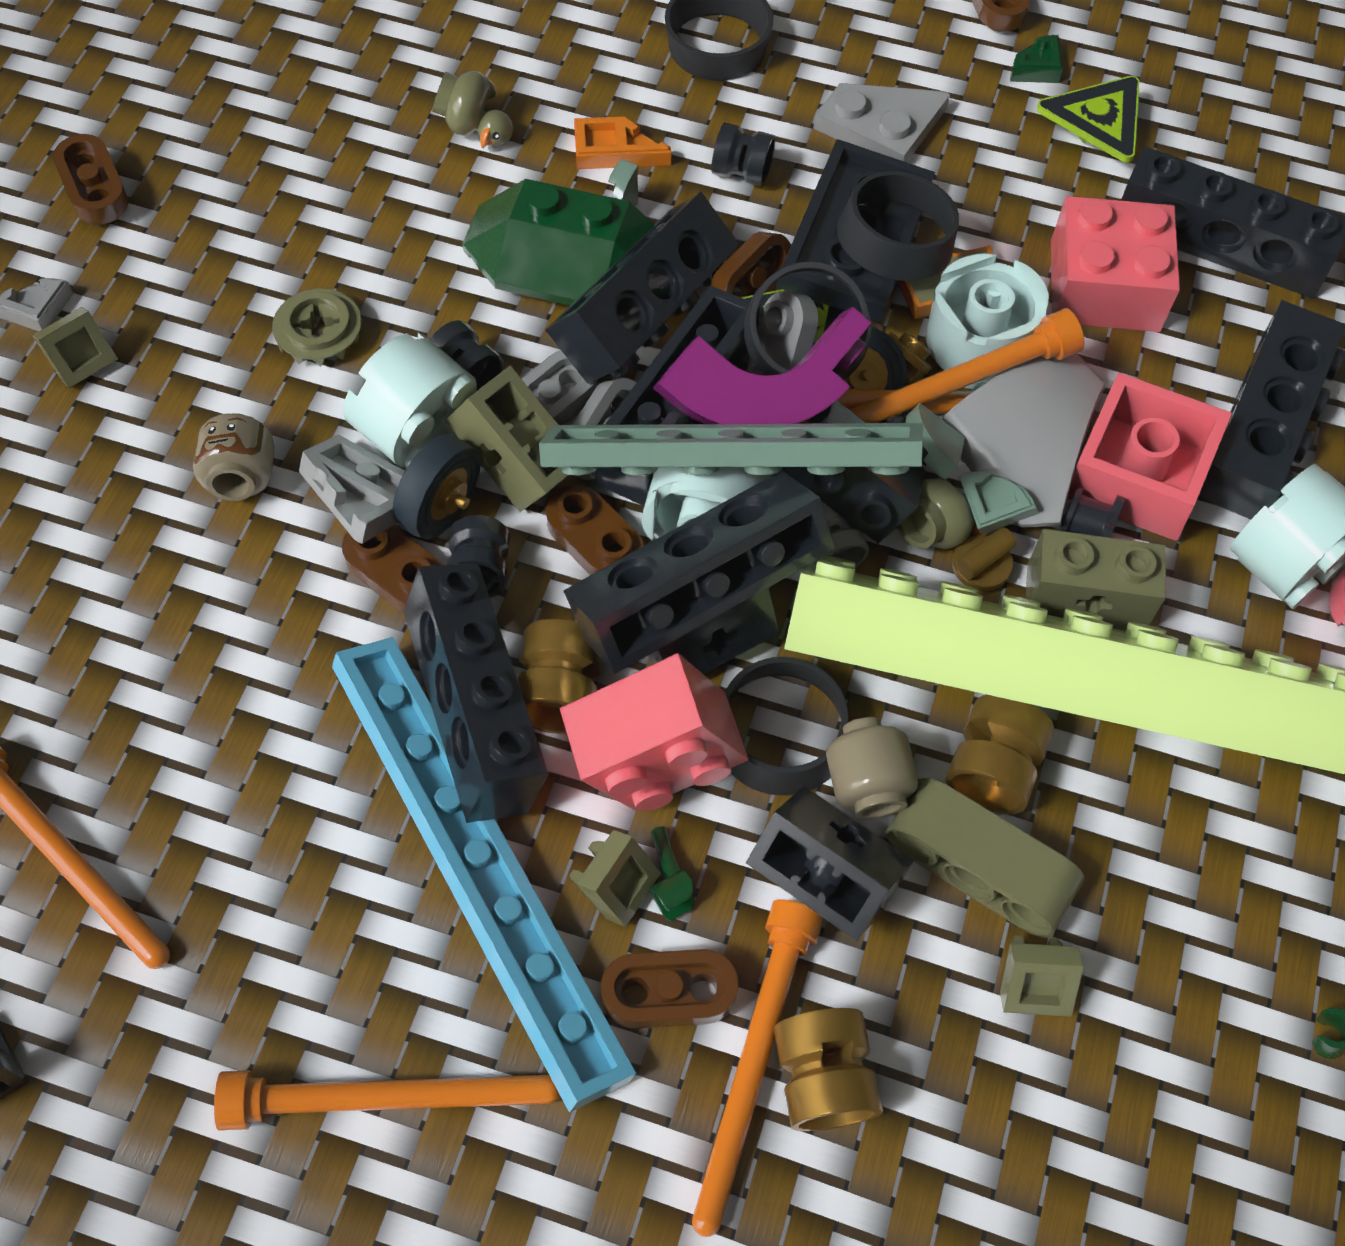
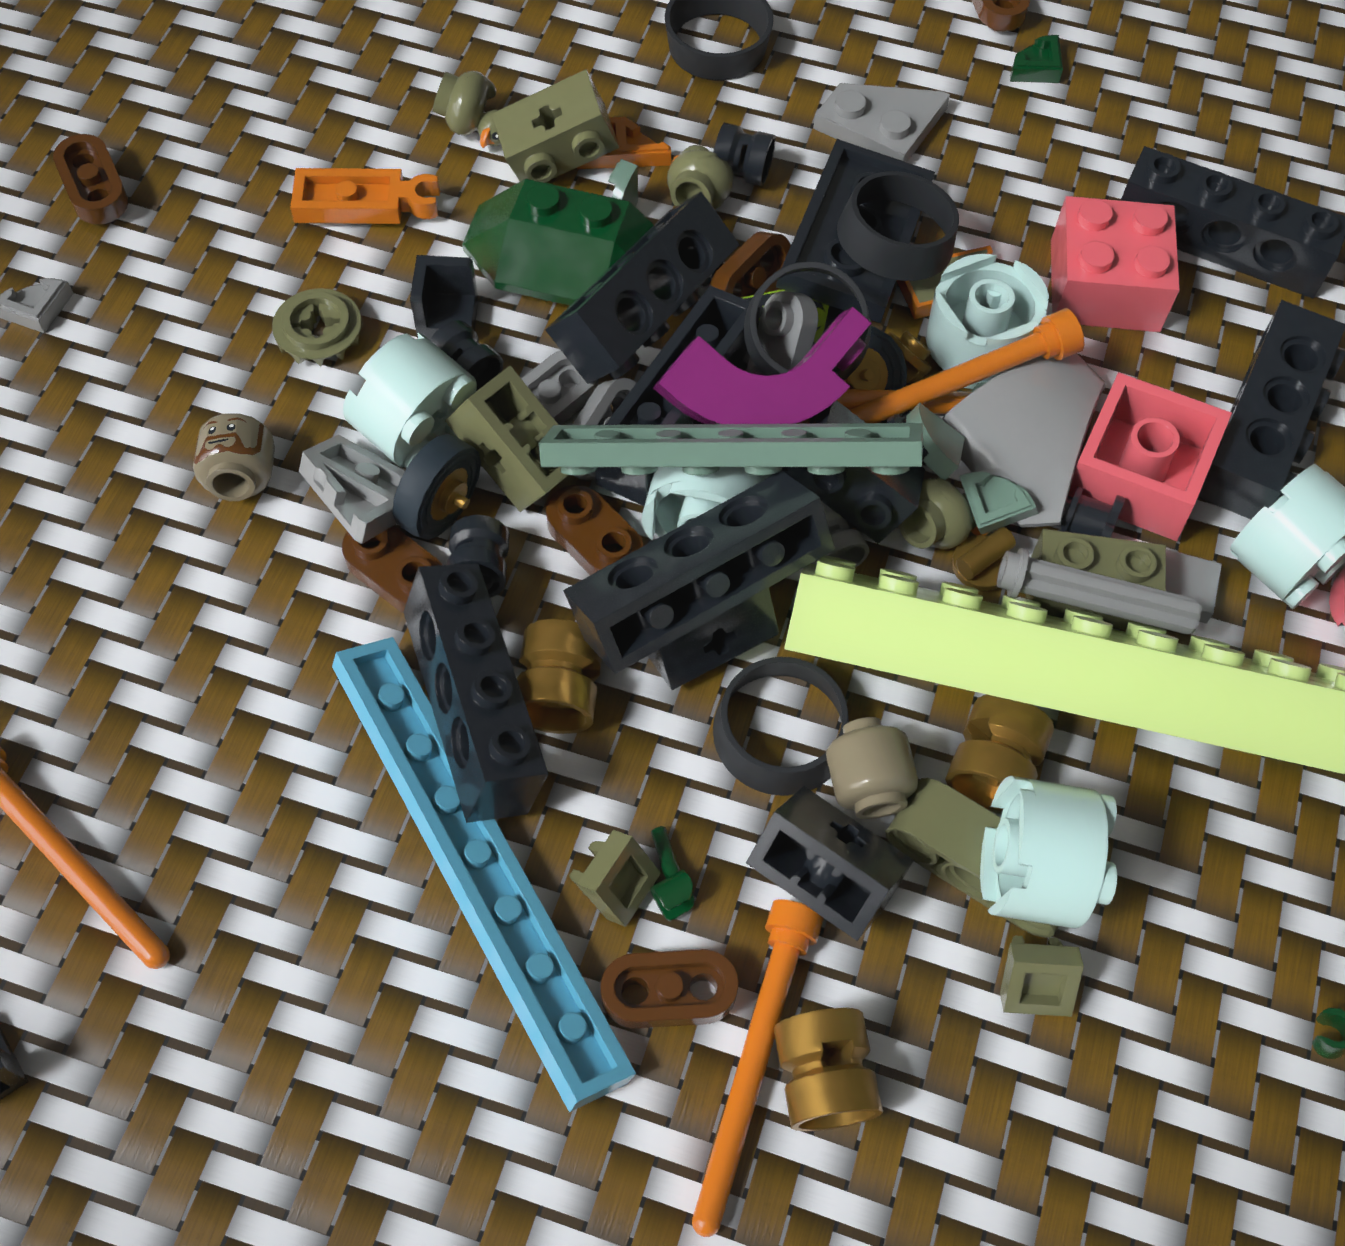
olive tile [32,307,118,388] -> none
orange piece [214,1071,560,1131] -> none
coral brick [560,653,749,811] -> none
piece [1037,76,1140,163] -> none
none -> orange plate [290,168,440,224]
none -> black panel [410,255,478,340]
none -> olive brick [492,69,619,183]
none -> olive animal [667,145,734,209]
none -> light aqua brick [980,776,1117,929]
none -> light grey axle [997,548,1202,634]
none -> light grey tile [1166,549,1222,624]

